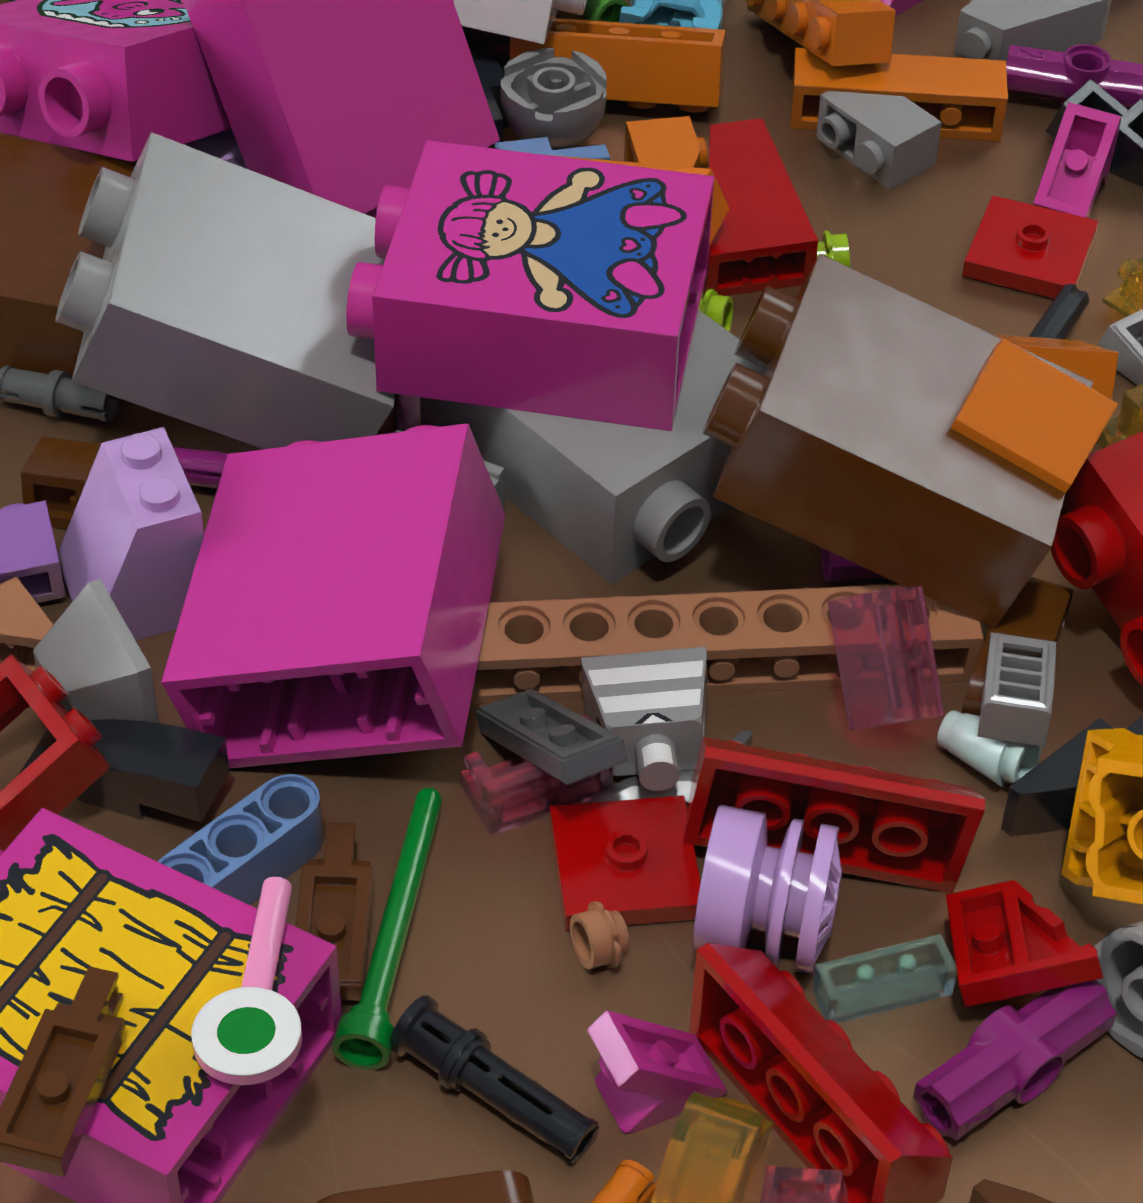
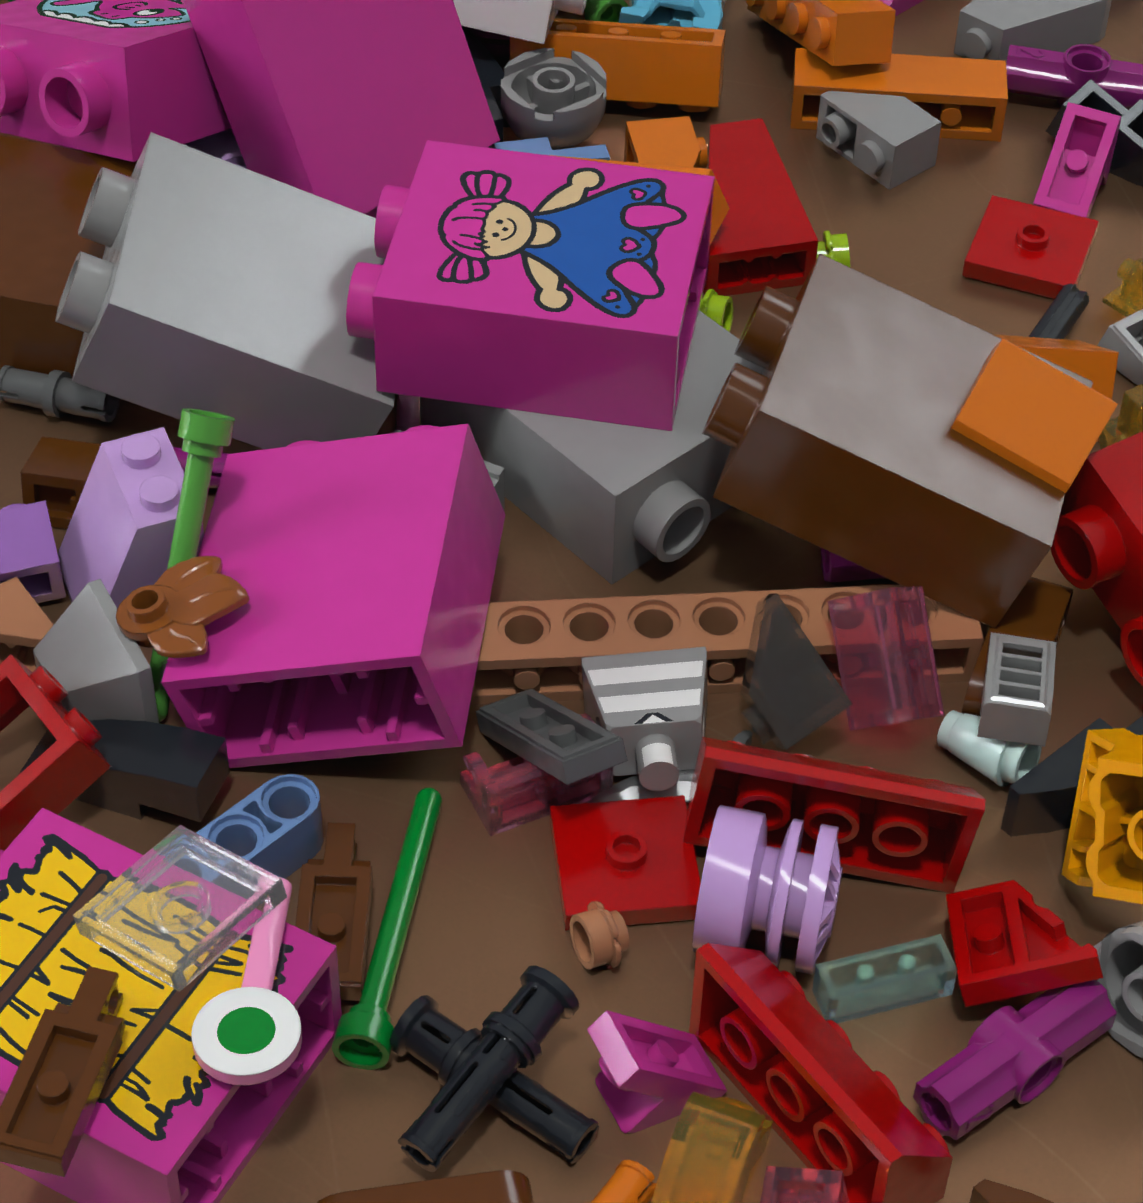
none -> clear tile [73,825,287,992]
none -> dark orange plate [116,556,250,658]
none -> bright green piece [150,408,235,722]
none -> black pin [398,965,579,1172]
none -> clear smoke slope [740,593,852,750]

